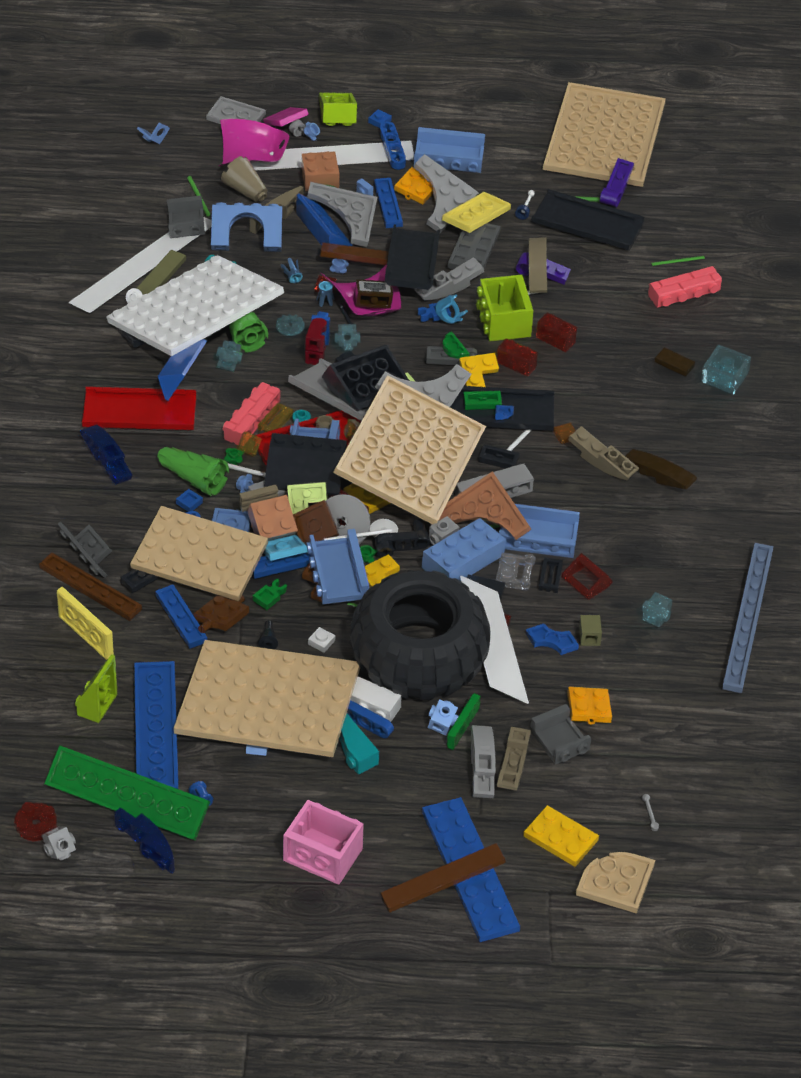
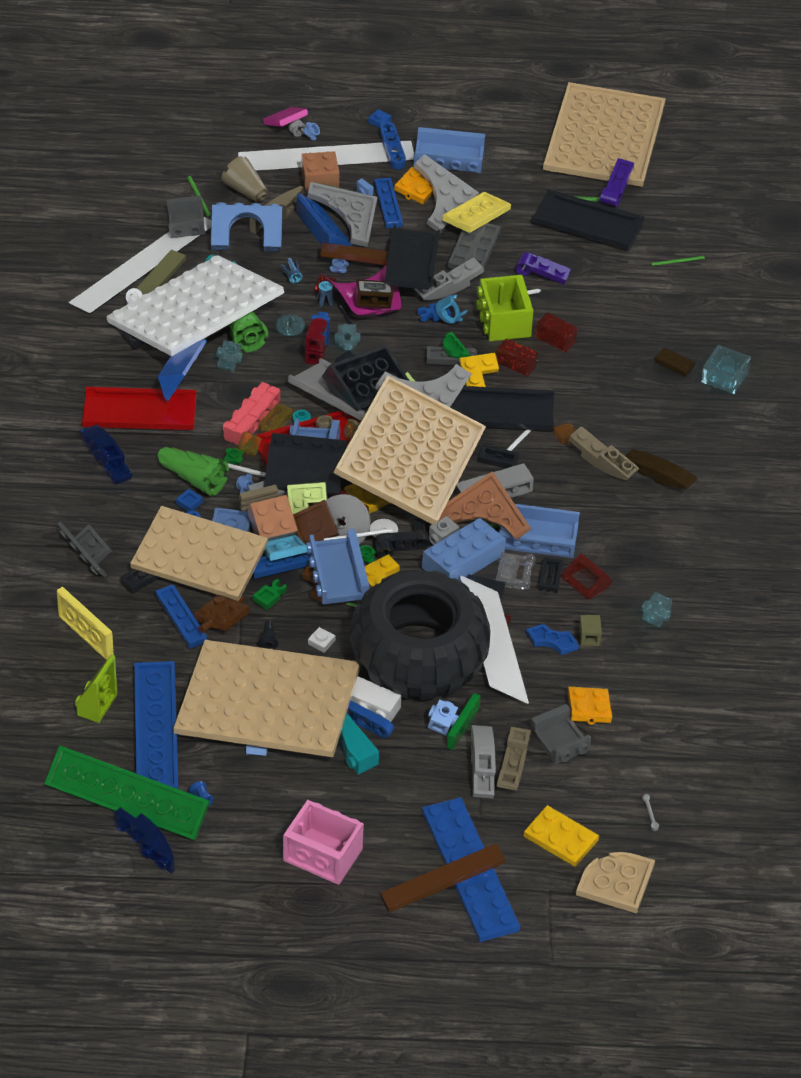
clear red plate [15,802,57,841] -> none
reddish brown tile [39,553,142,621] -> none
light grey brick [42,826,76,860] -> none
medium blue bracket [137,123,170,144] -> none
light grey tile [206,96,266,124] -> none
dark pink piece [219,119,289,167] -> none
lime slope [319,93,357,126] -> none
green tile [464,391,502,410] -> none
blue tile [495,405,514,420] -> none
dark blue hinge [515,190,535,220] -> none
dark tan slope [529,237,547,293] -> none
coral brick [648,266,722,308] -> none
sand blue plate [722,543,774,693] -> none

